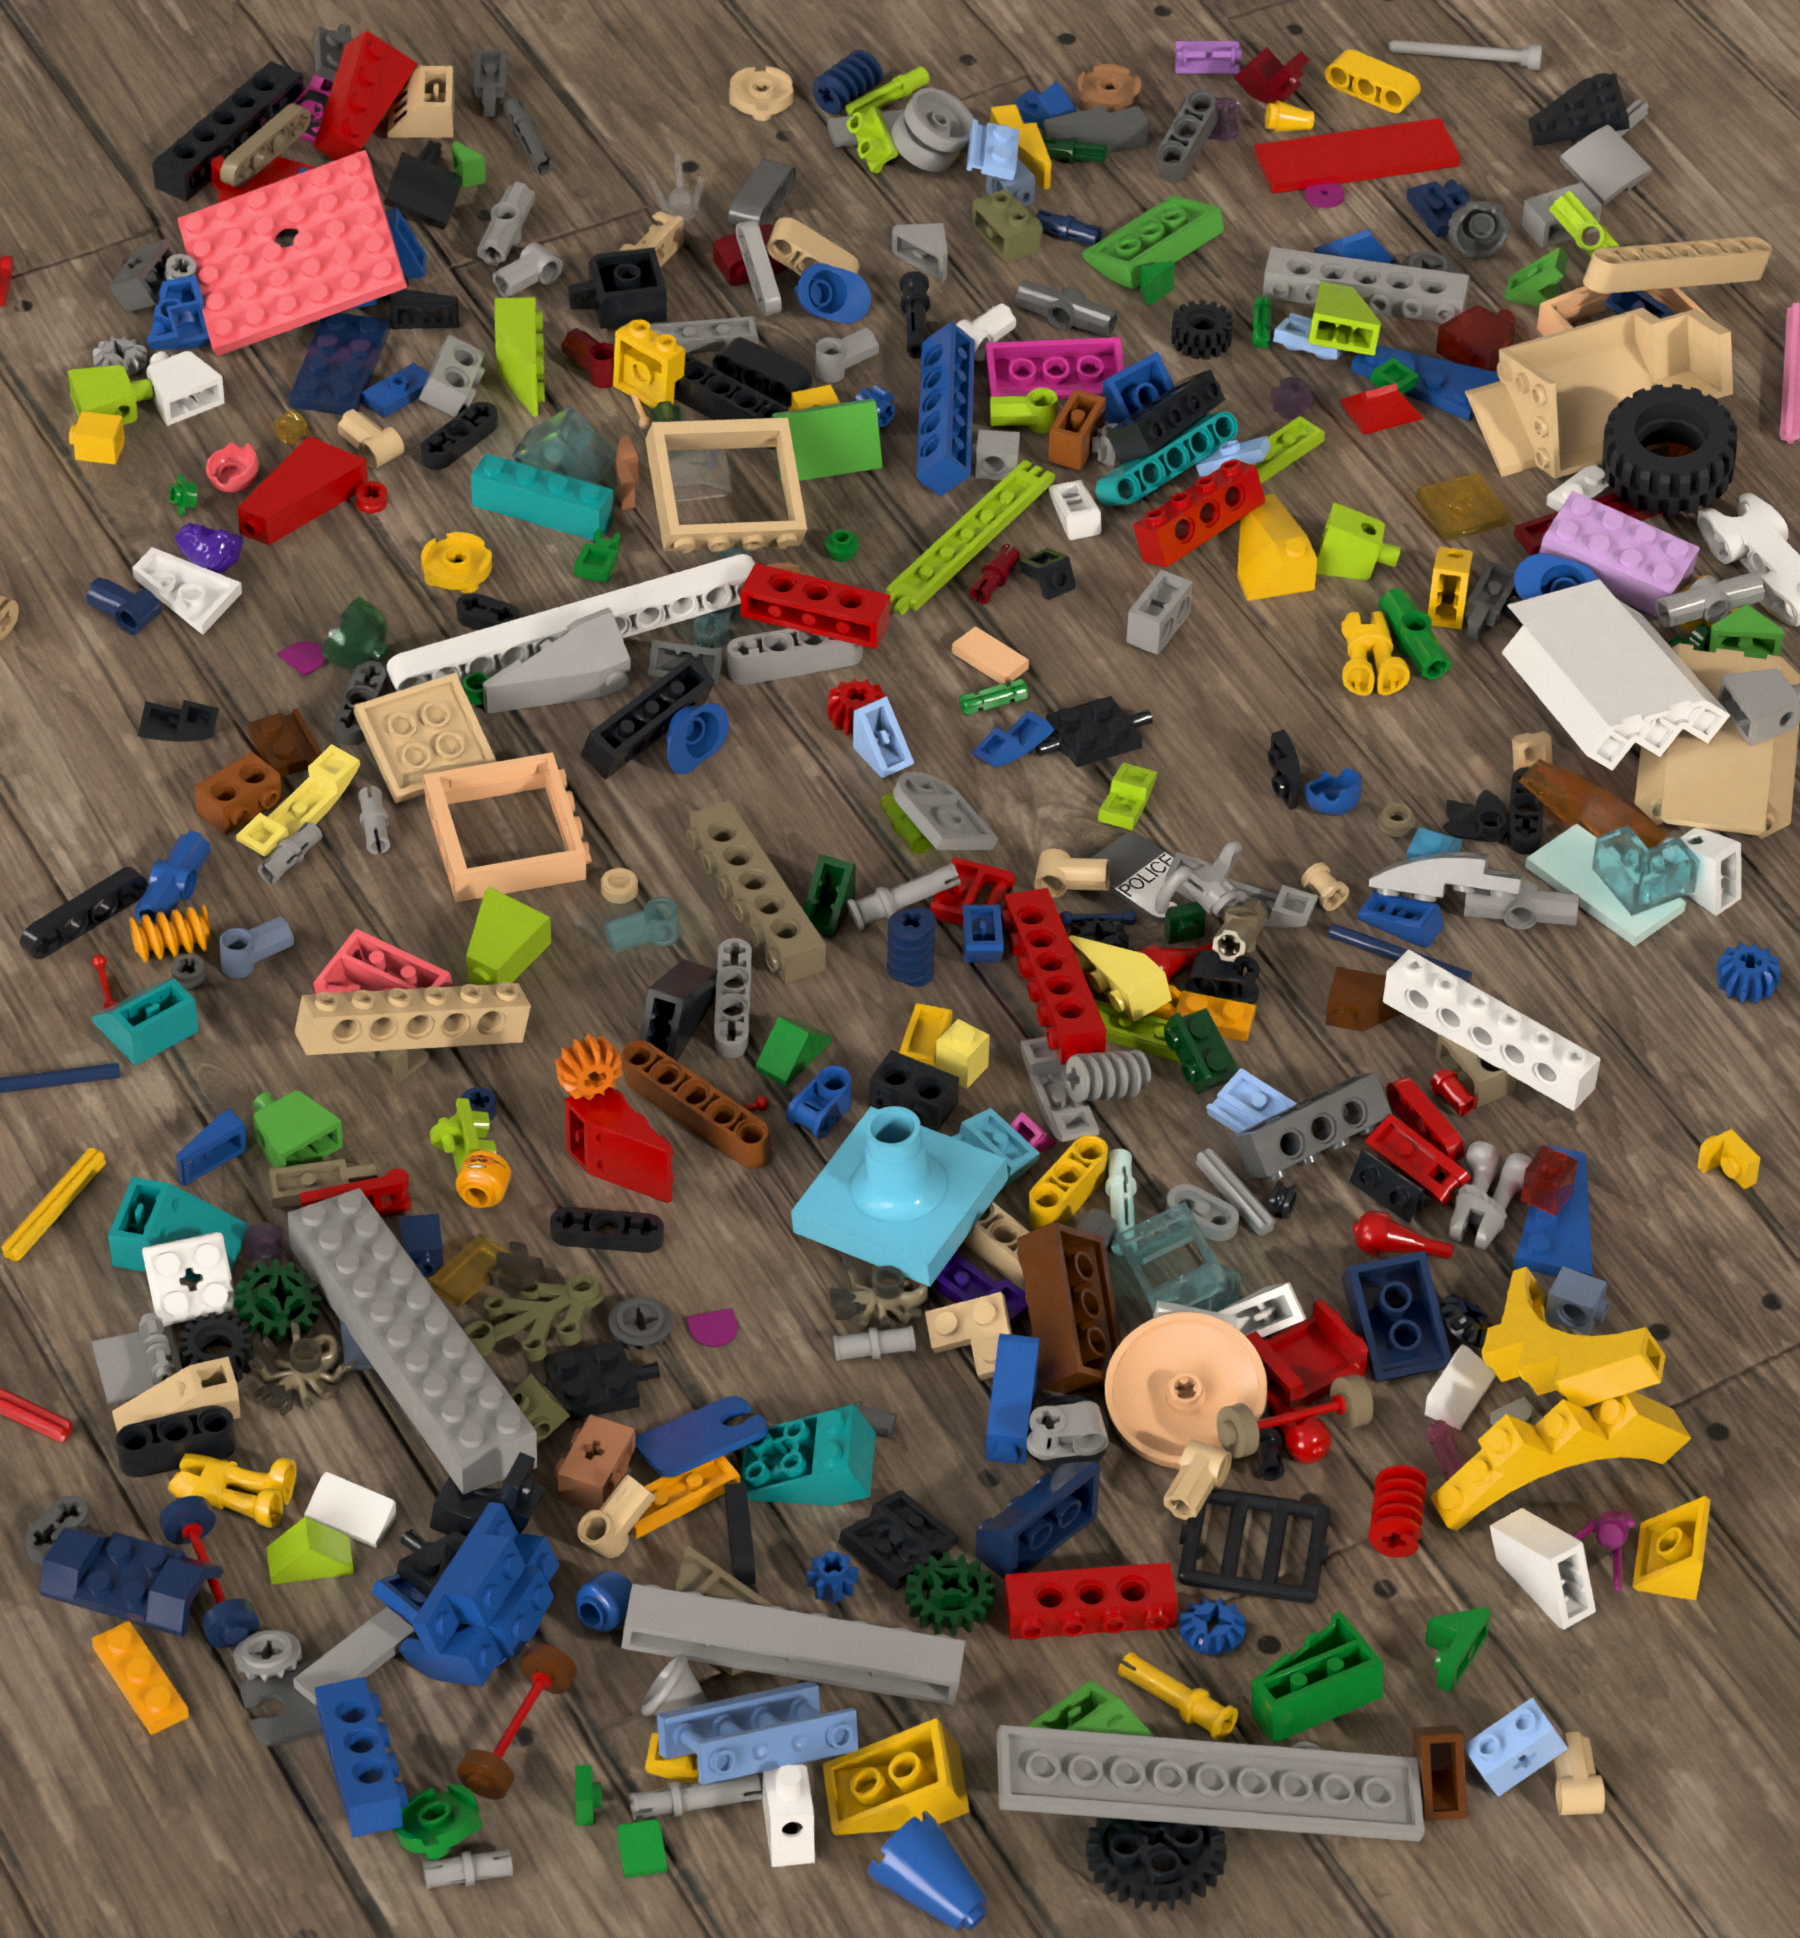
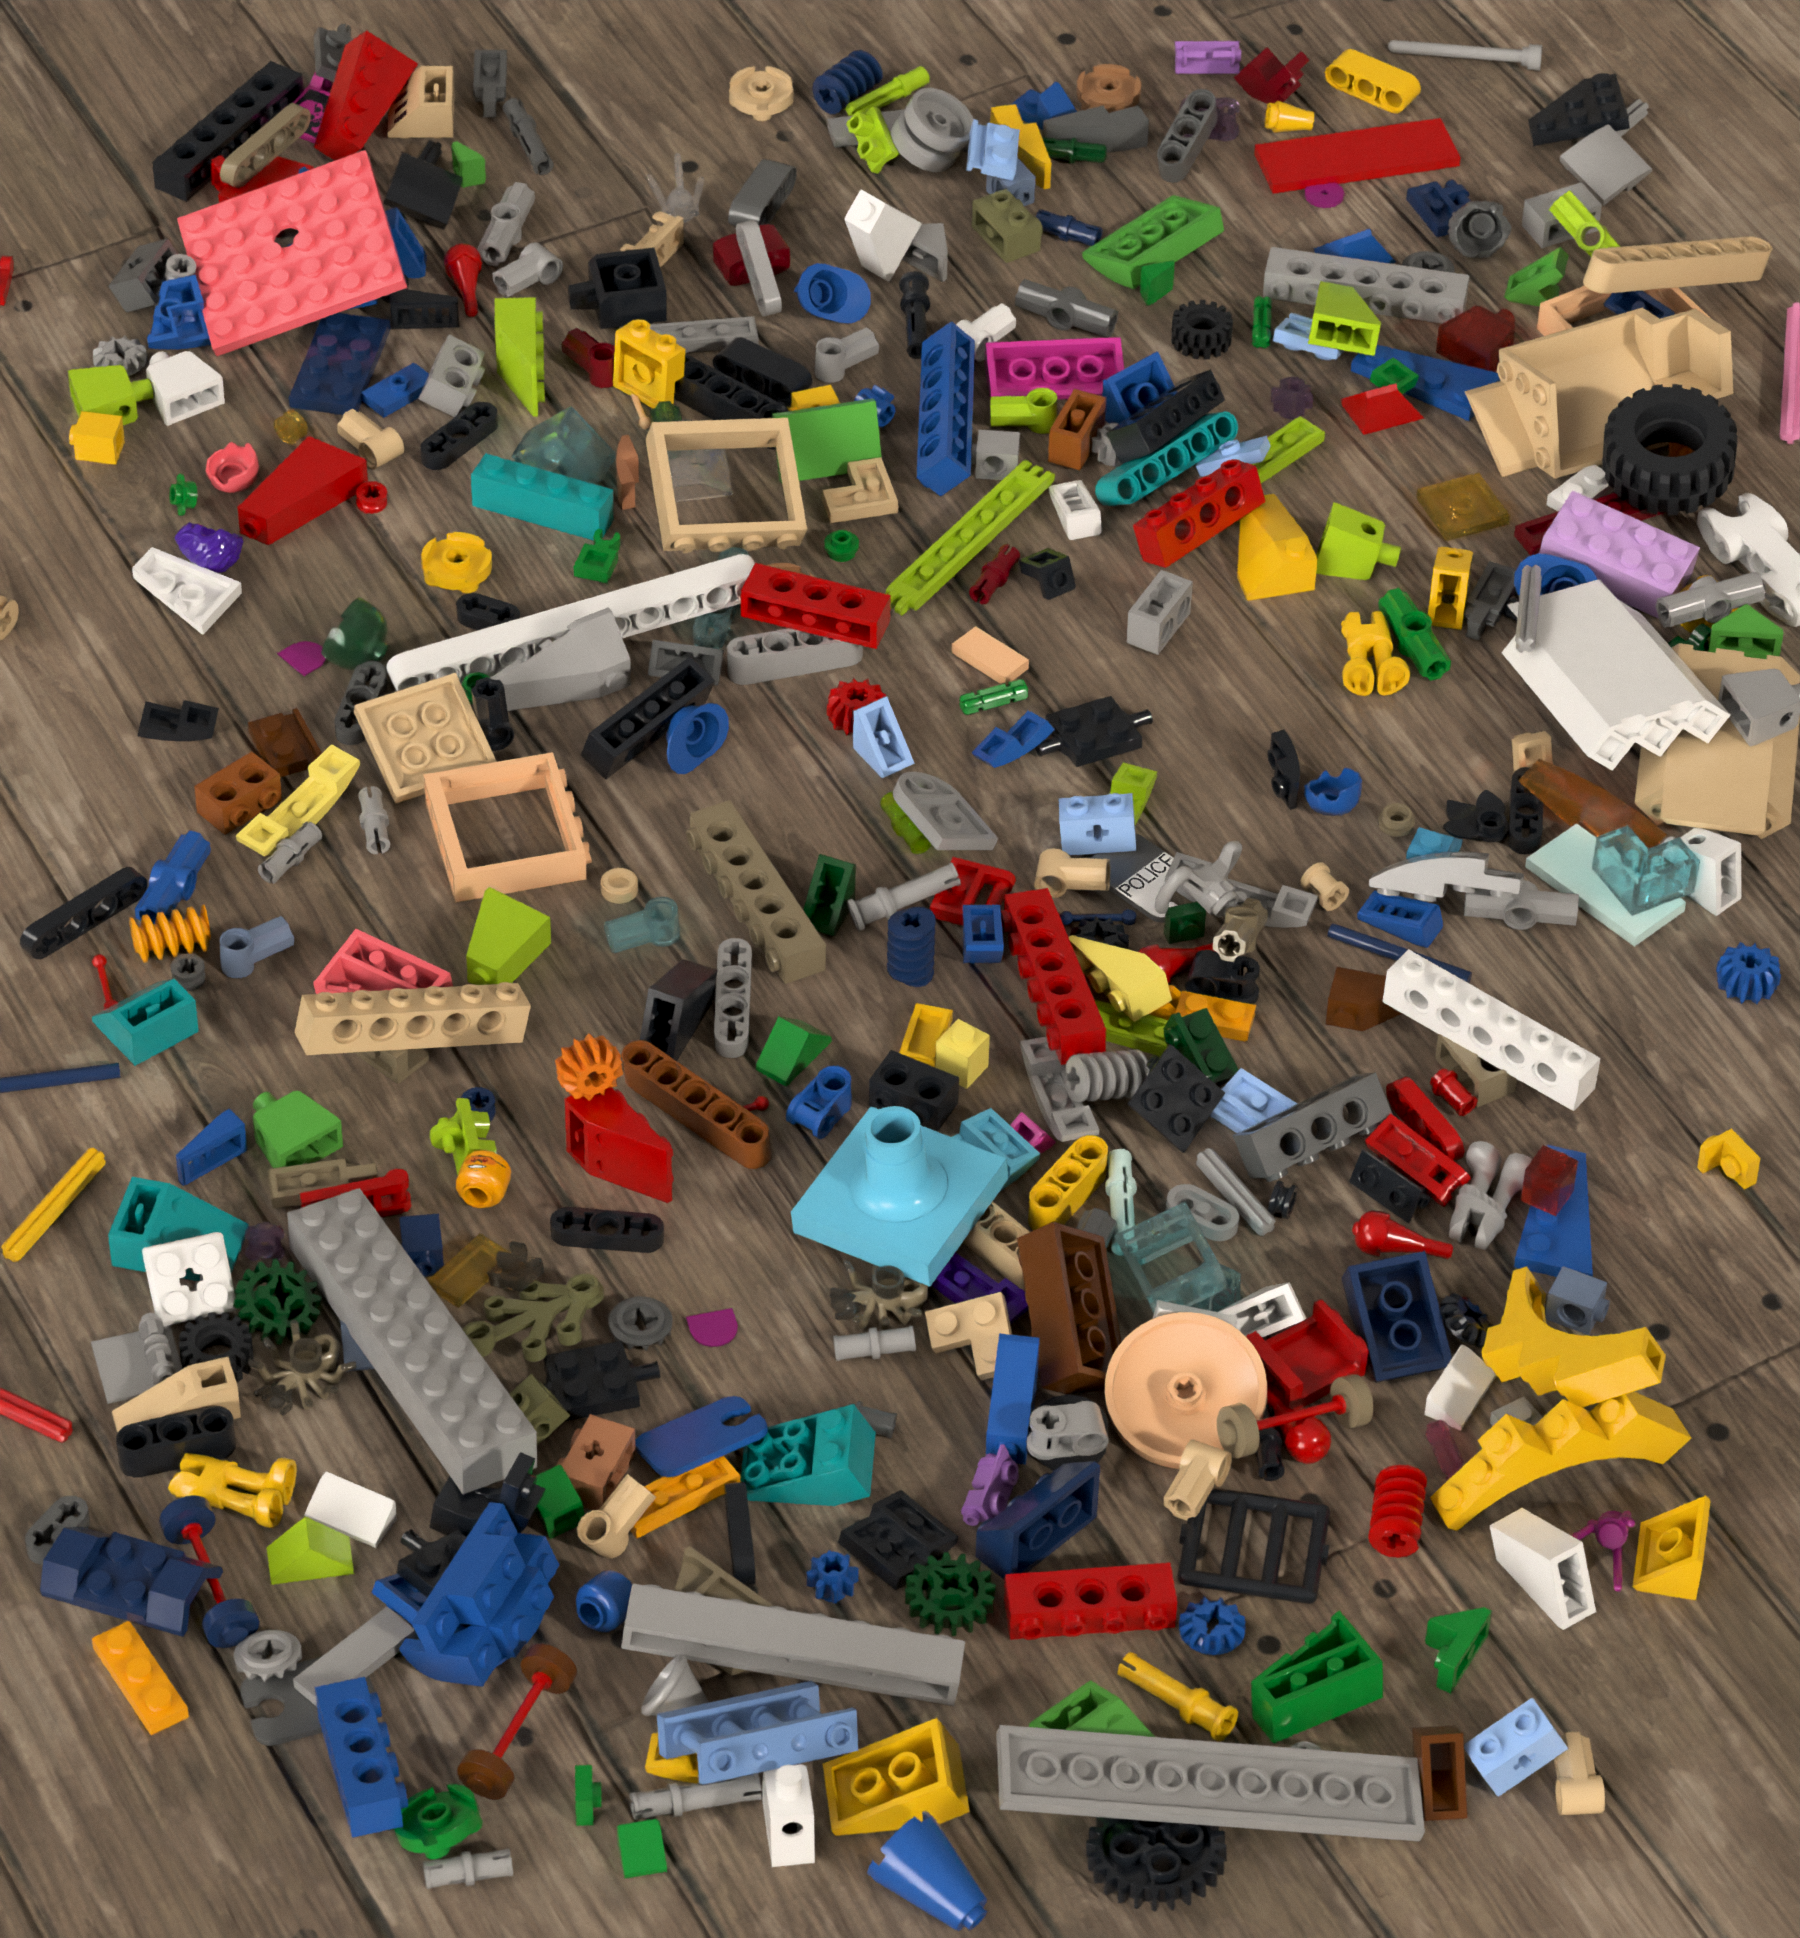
dark blue piece [86,577,162,635] -> none
tan beam [767,217,859,275] -> none
none -> red piece [444,243,482,317]
none -> black piece [471,677,515,751]
none -> green panel [535,1465,585,1539]
none -> tan plate [822,457,898,523]
none -> white slope [844,190,922,282]
none -> medium lavender hinge [961,1444,1019,1526]
none -> light blue brick [1059,793,1136,855]
none -> black hinge [1128,1044,1225,1153]
none -> light grey axle [1515,565,1542,653]

